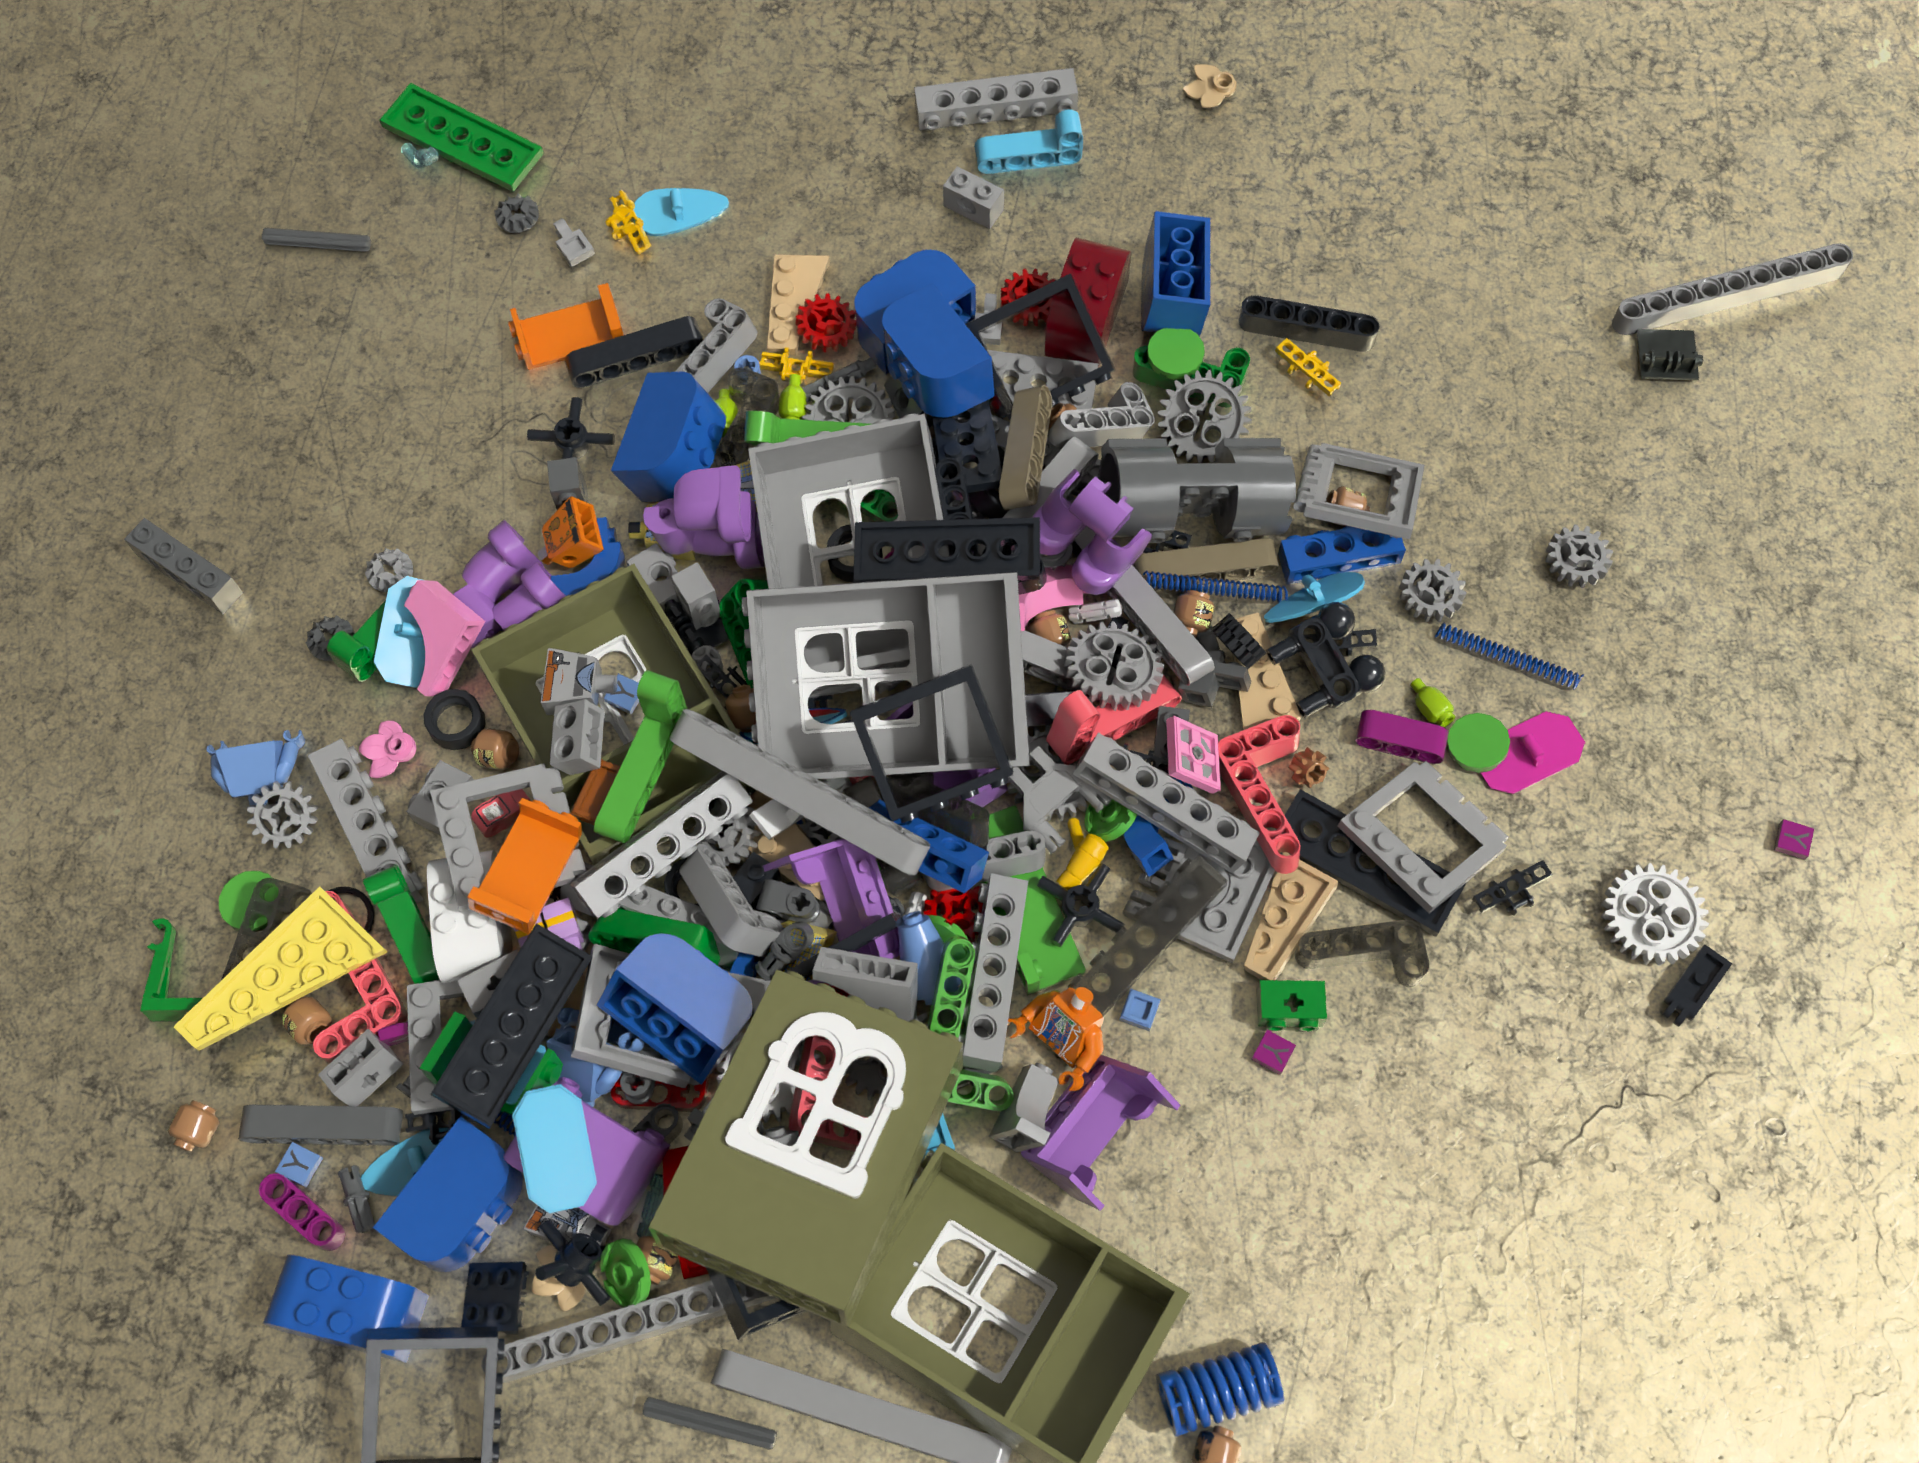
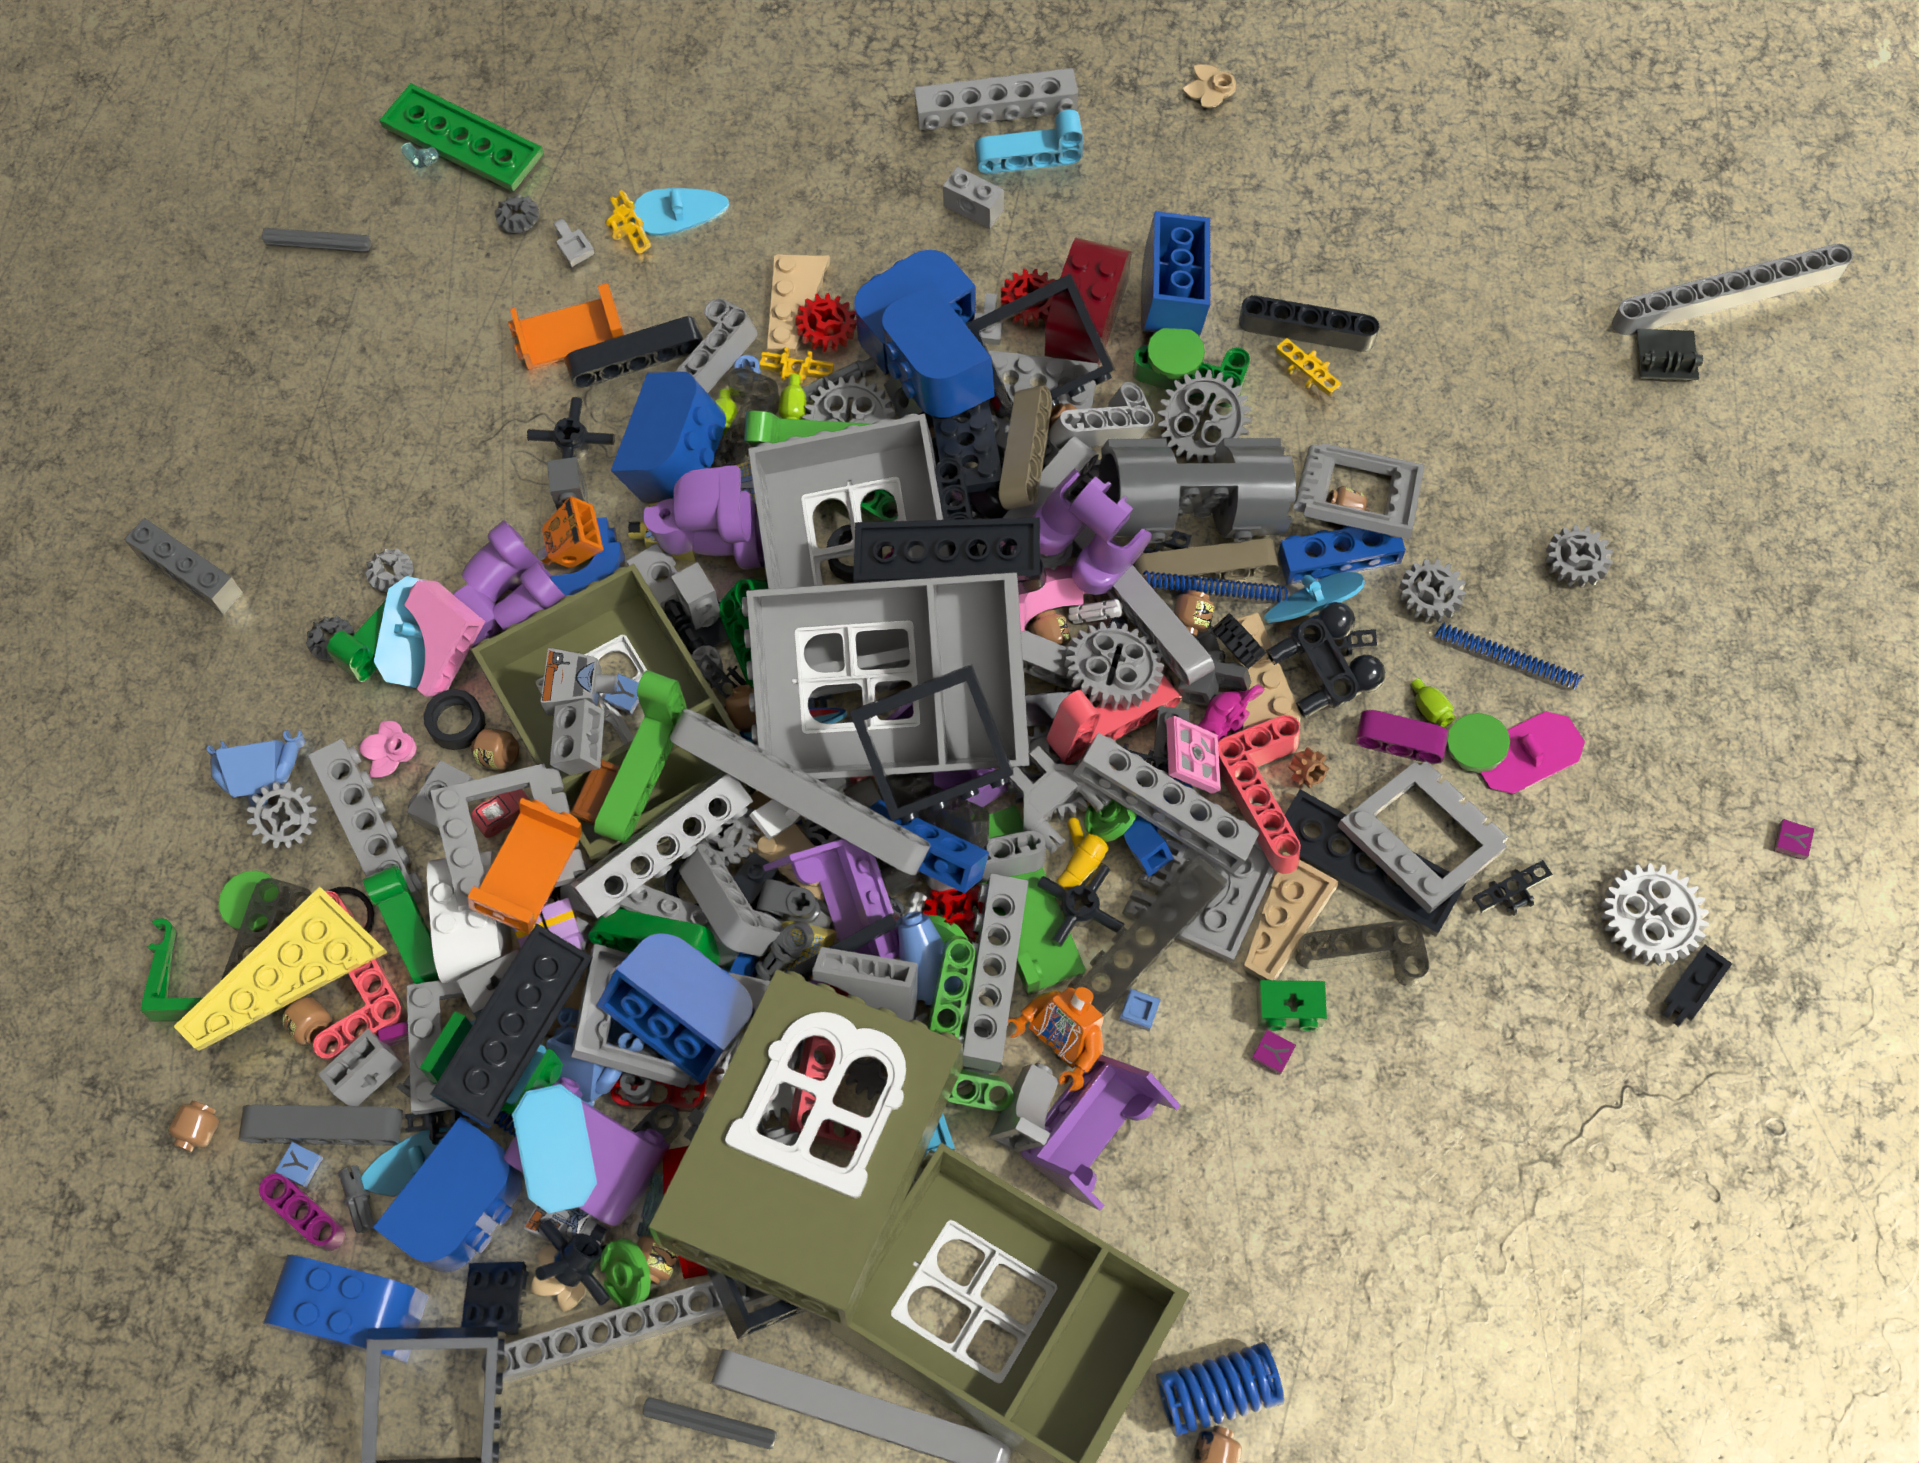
none -> dark pink animal [1194,684,1265,742]

